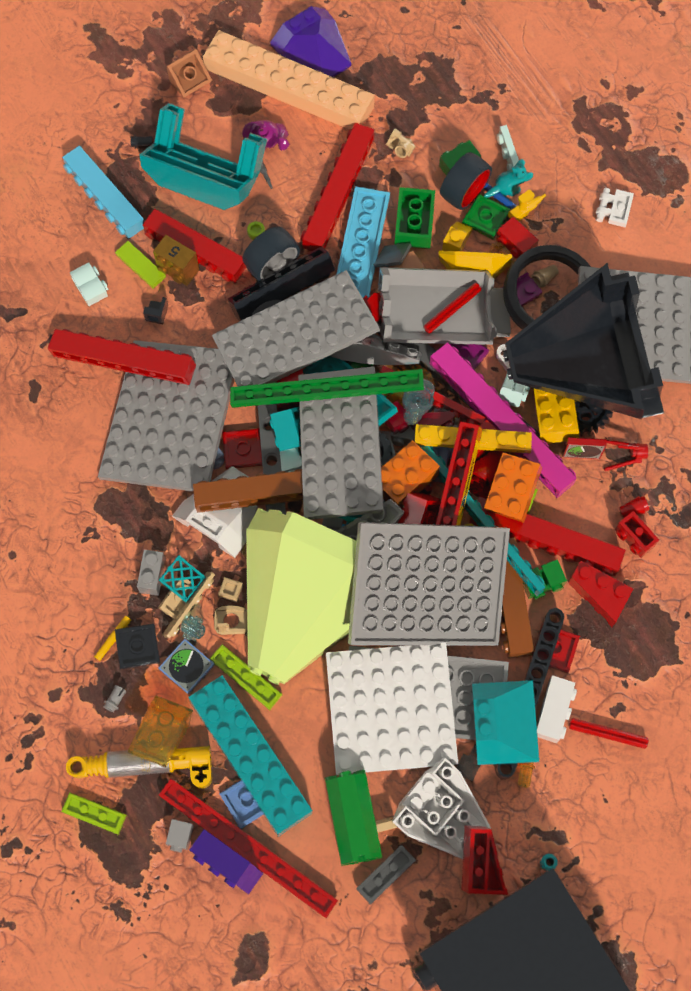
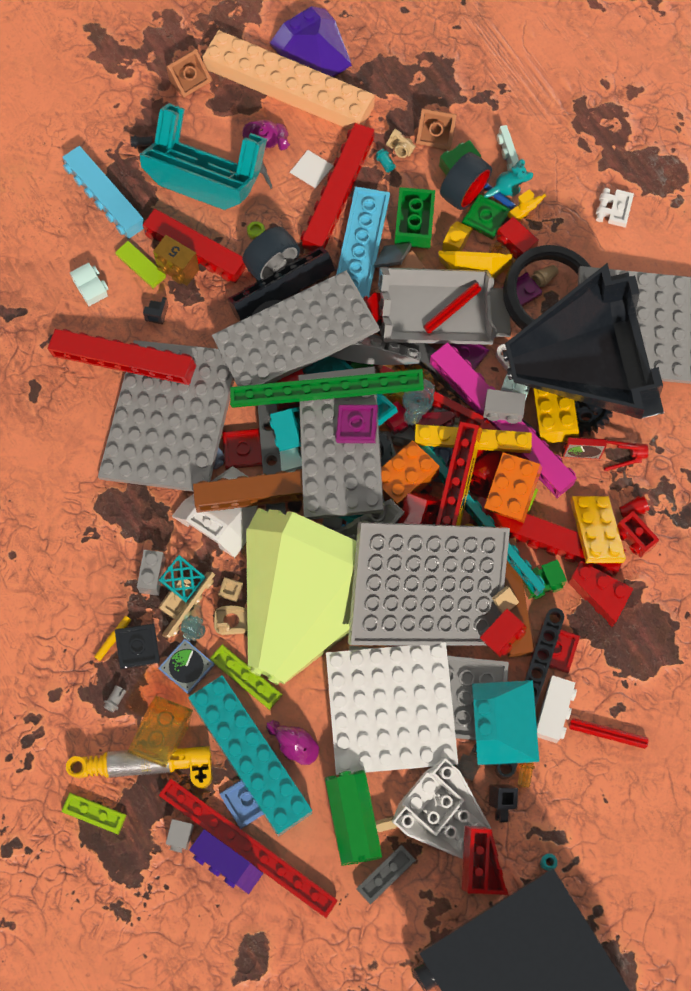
none -> magenta piece [266,720,319,765]
none -> white sticker [290,150,334,188]
none -> magenta tile [336,405,378,443]
none -> teal pin [376,149,396,173]
none -> nougat slope [416,108,457,150]
none -> red brick [480,609,527,657]
none -> light grey brick [483,389,526,424]
none -> black brick [489,784,518,823]
none -> tan tile [492,586,519,614]
none -> yellow plate [570,496,626,563]

